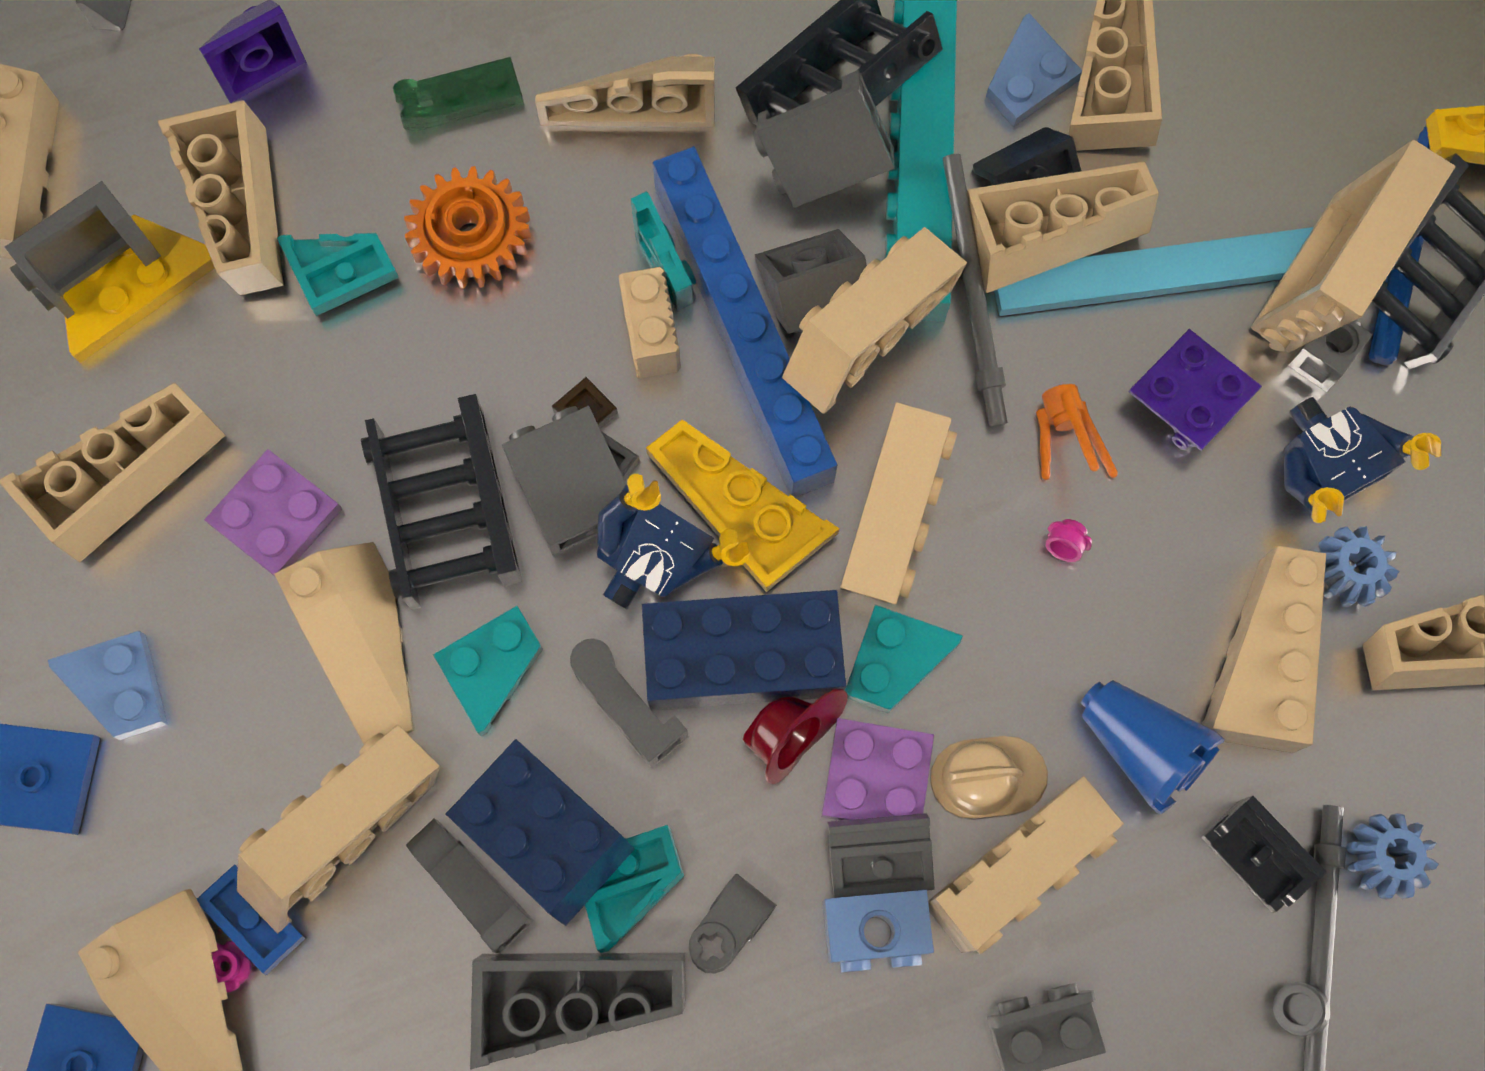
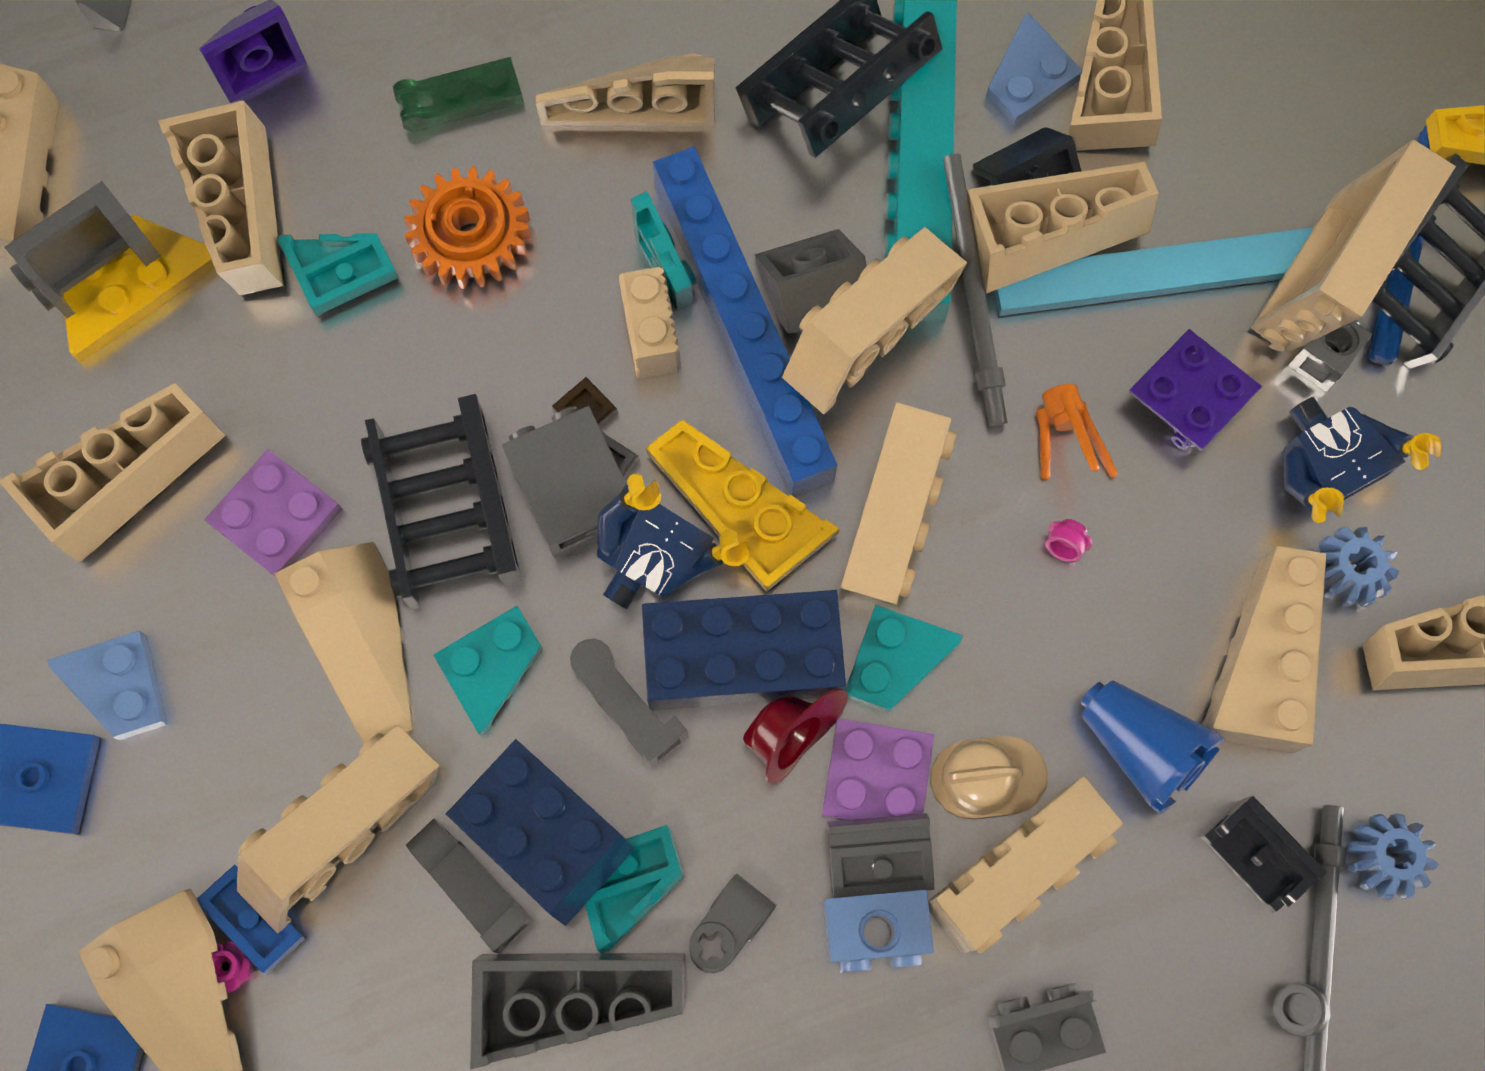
dark grey panel [753,70,894,208] -> none

